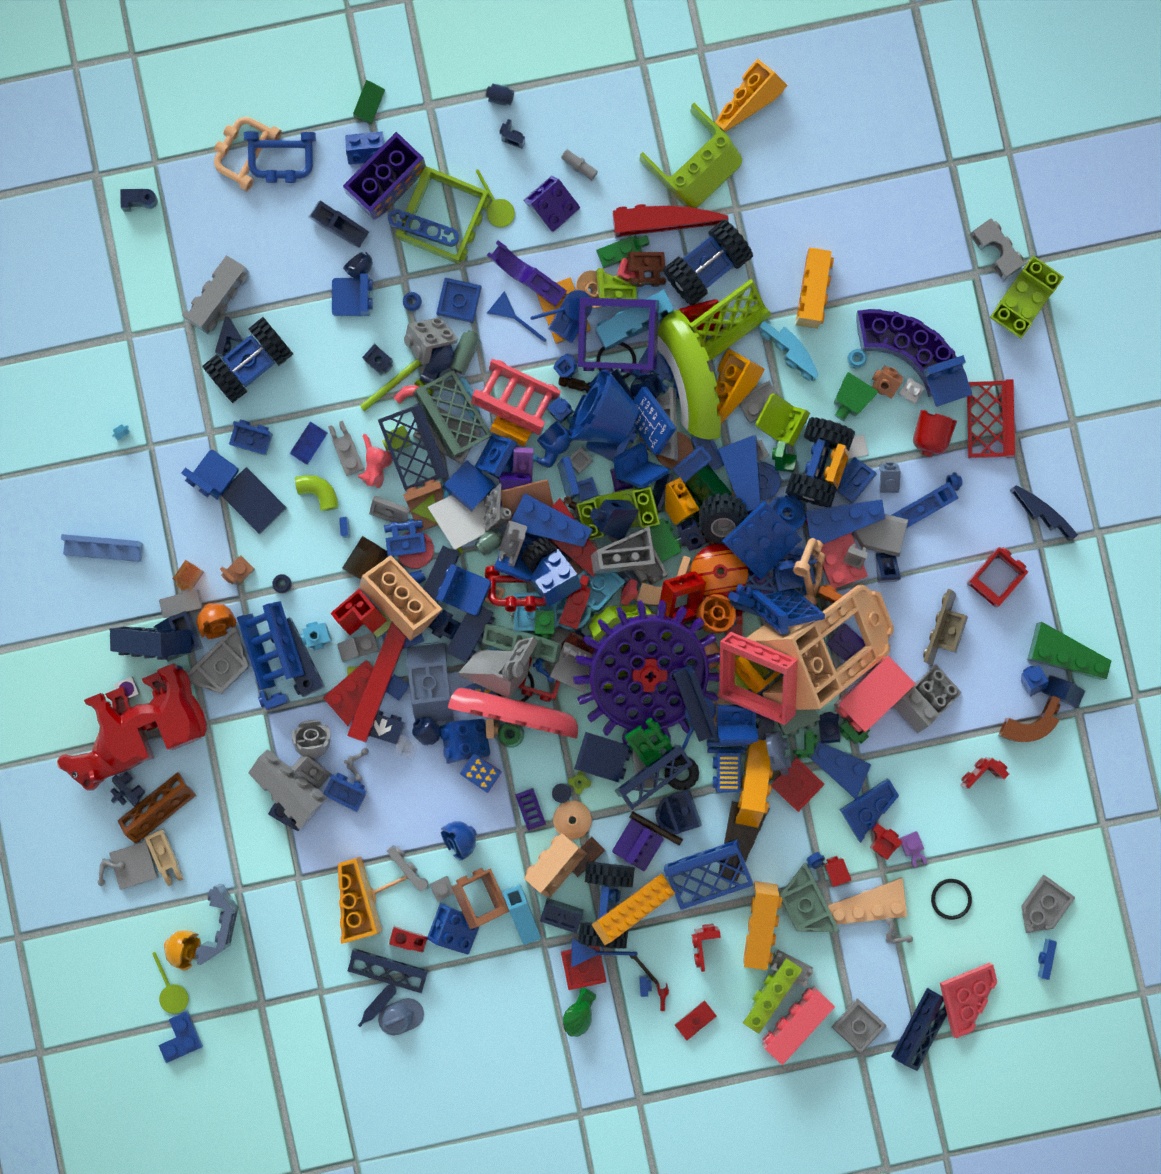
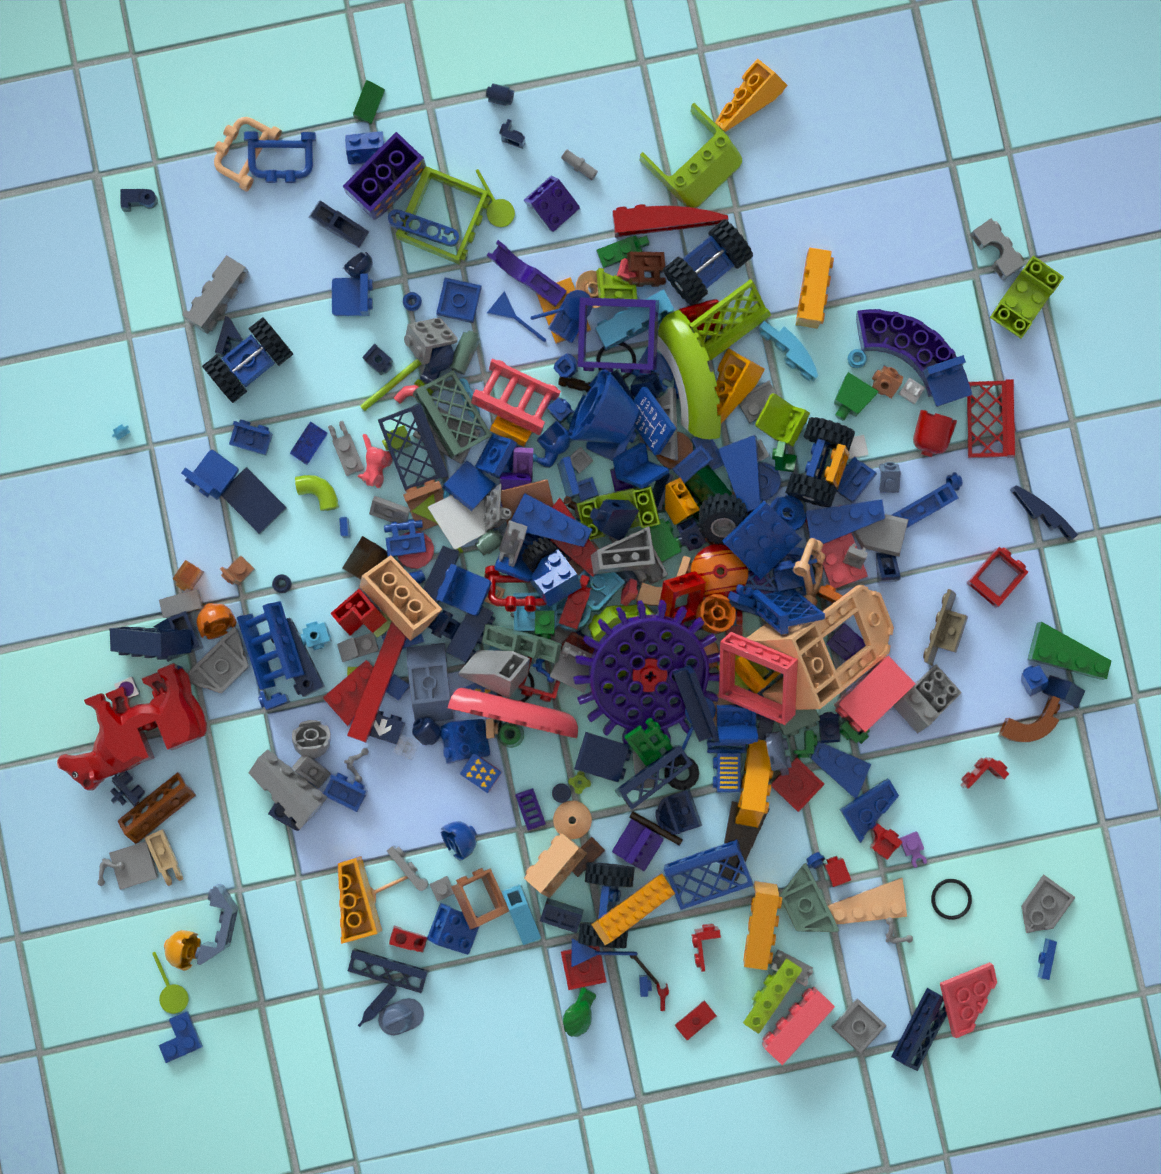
medium blue fence [61,534,143,562] -> none
light grey hinge [502,637,538,680] -> none

